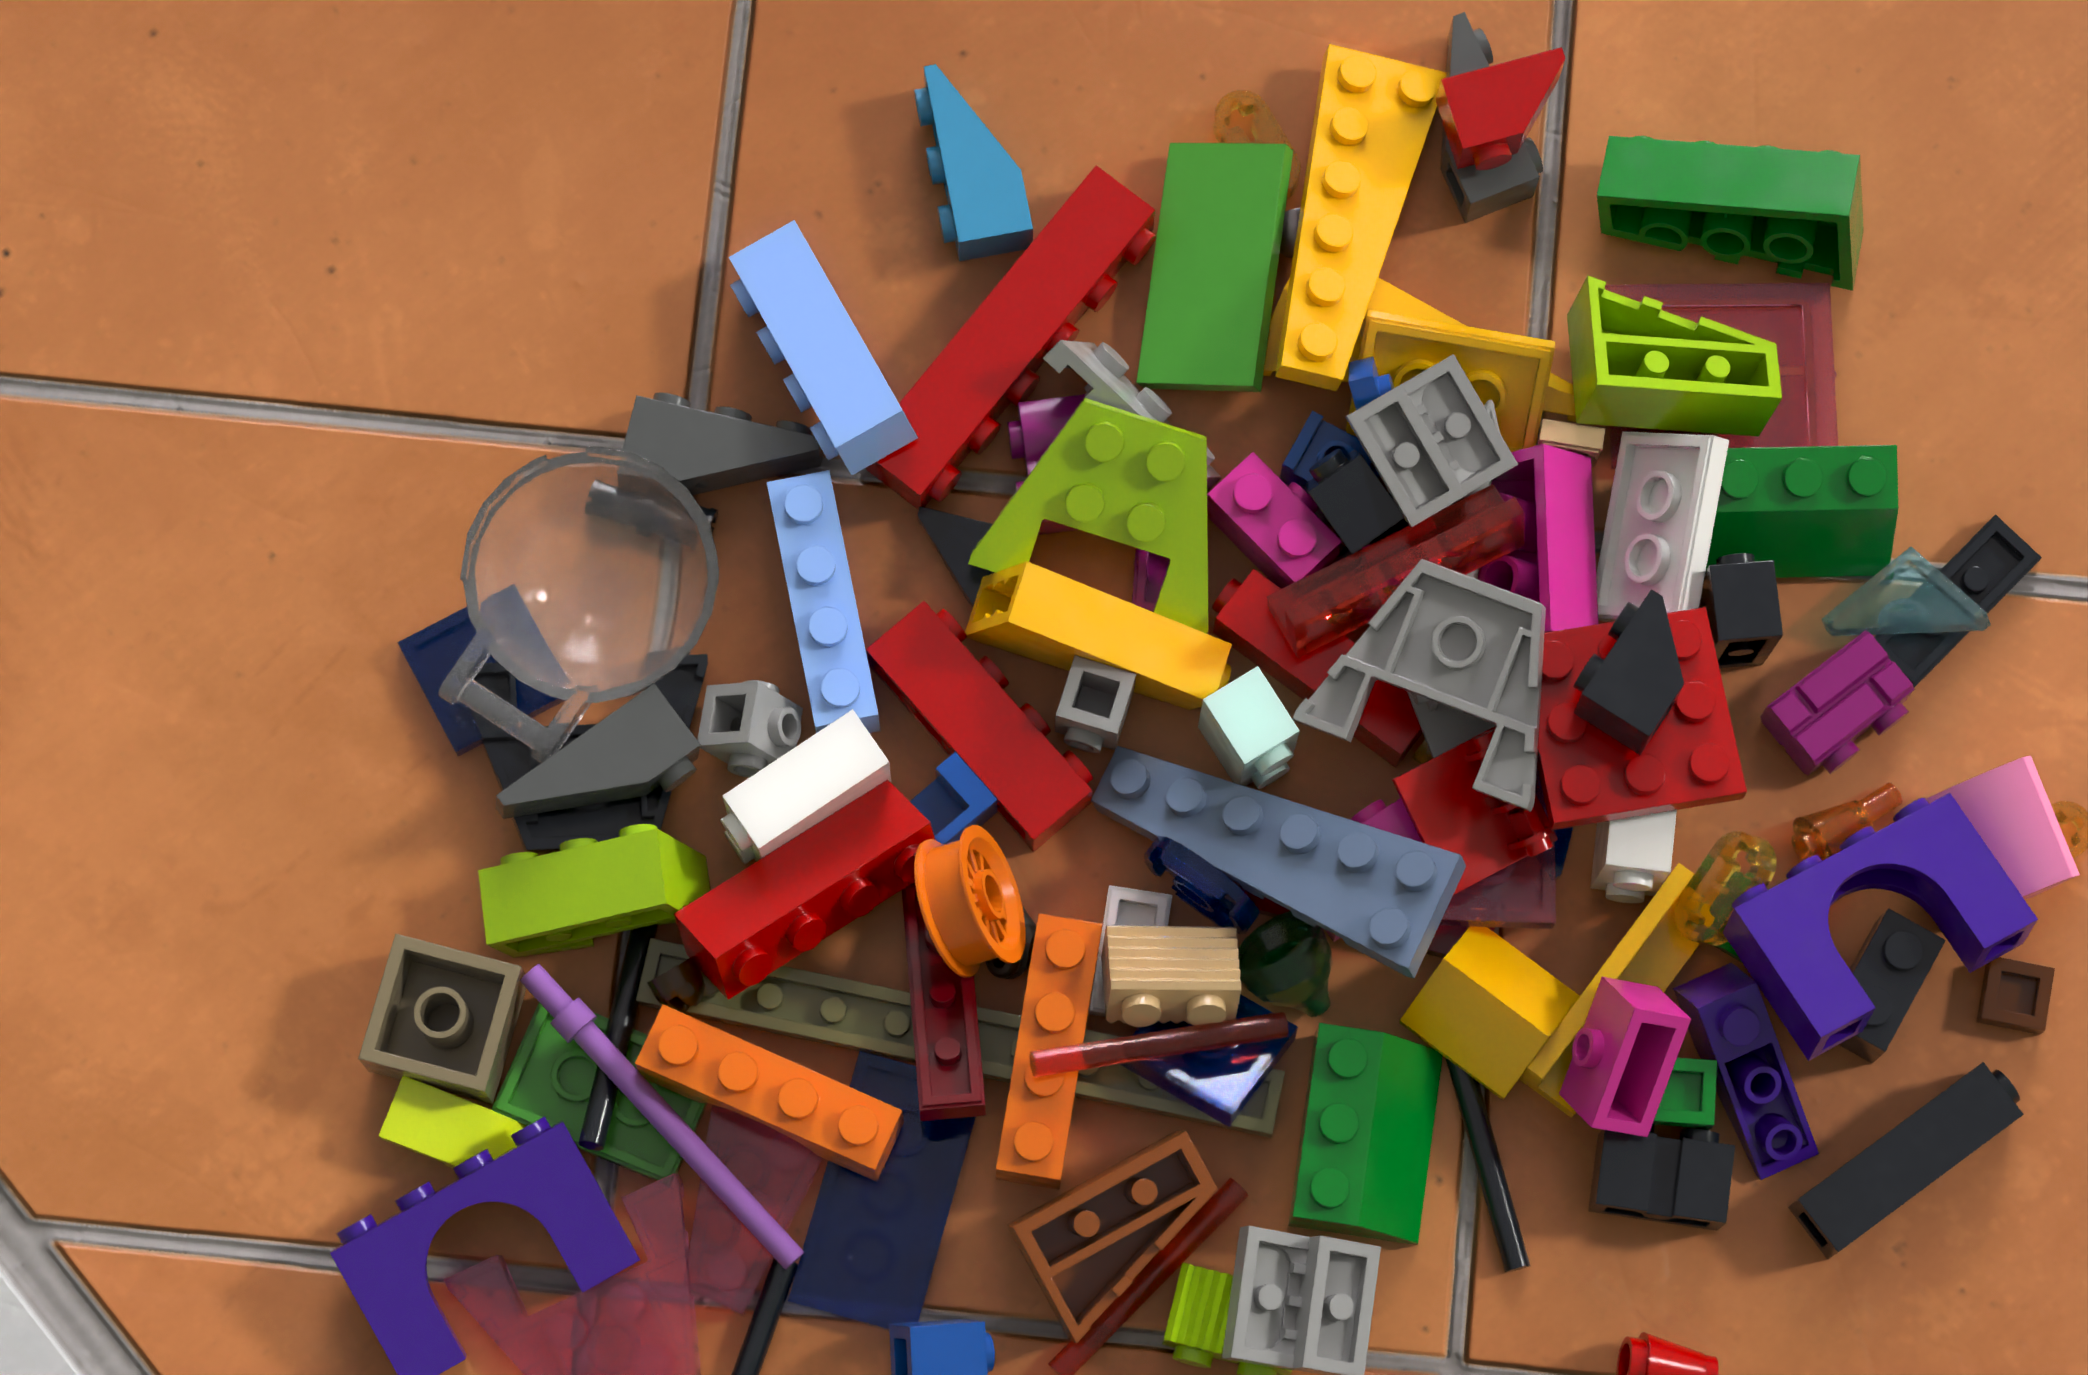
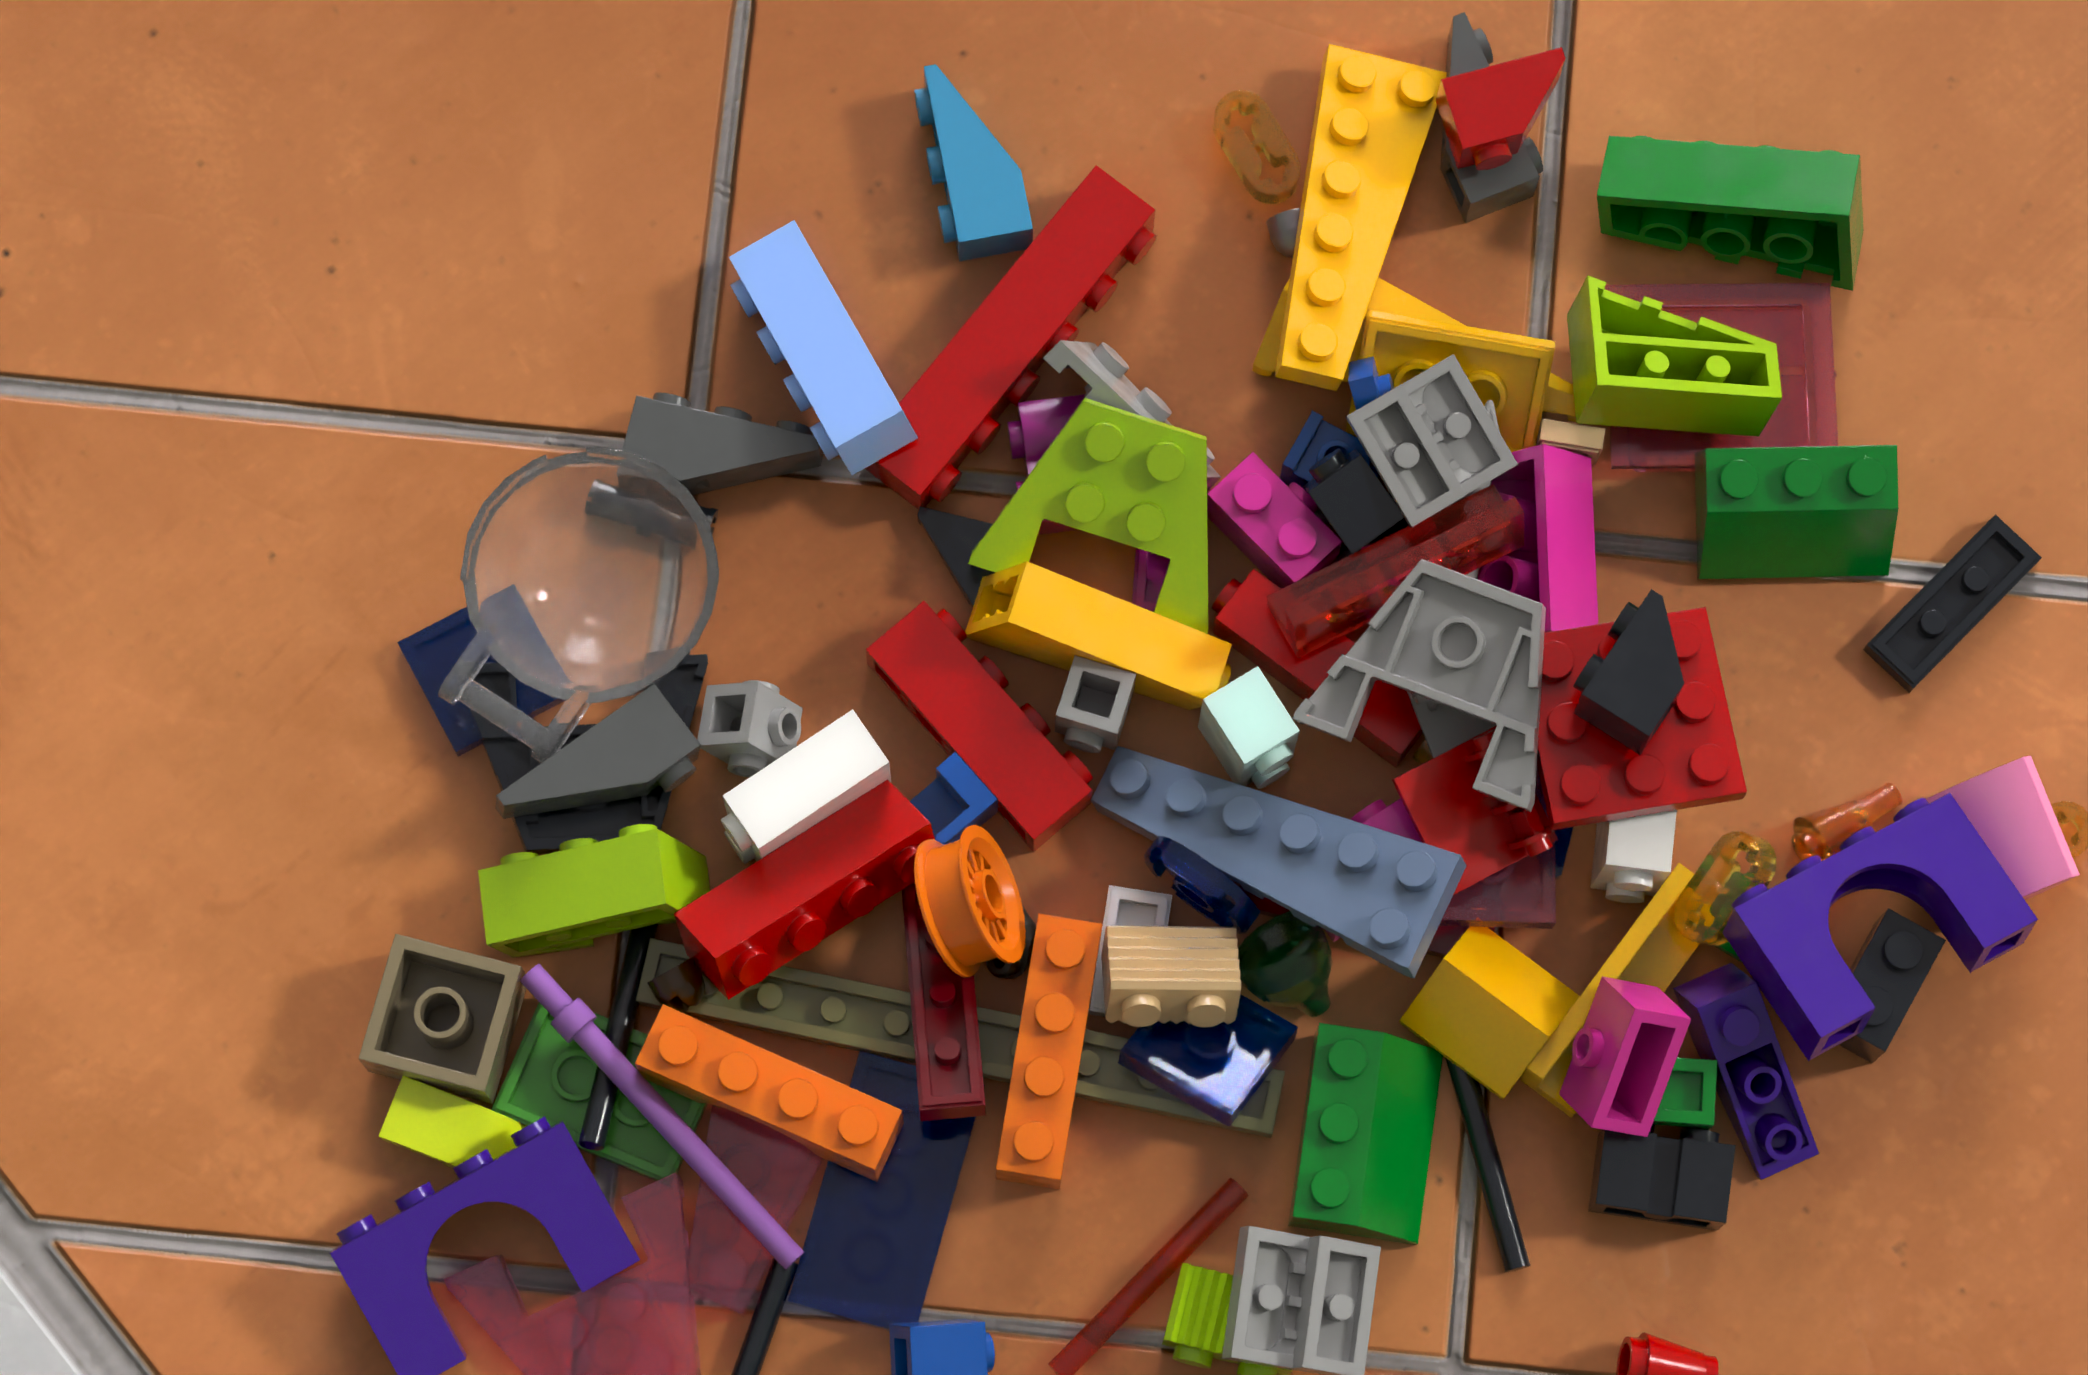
light blue brick [767,470,880,733] -> none
dark orange wedge [1007,1130,1218,1344] -> none
clear red bar [1029,1012,1288,1078] -> none
bright green tile [1136,143,1293,392] -> none
white tile [1596,431,1729,622] -> none
black brick [1699,553,1783,668] -> none
magenta brick [1760,630,1915,776] -> none
black brick [1788,1062,2024,1259] -> none
clear light blue tile [1822,546,1991,636] -> none
reddish brown tile [1976,957,2055,1035] -> none

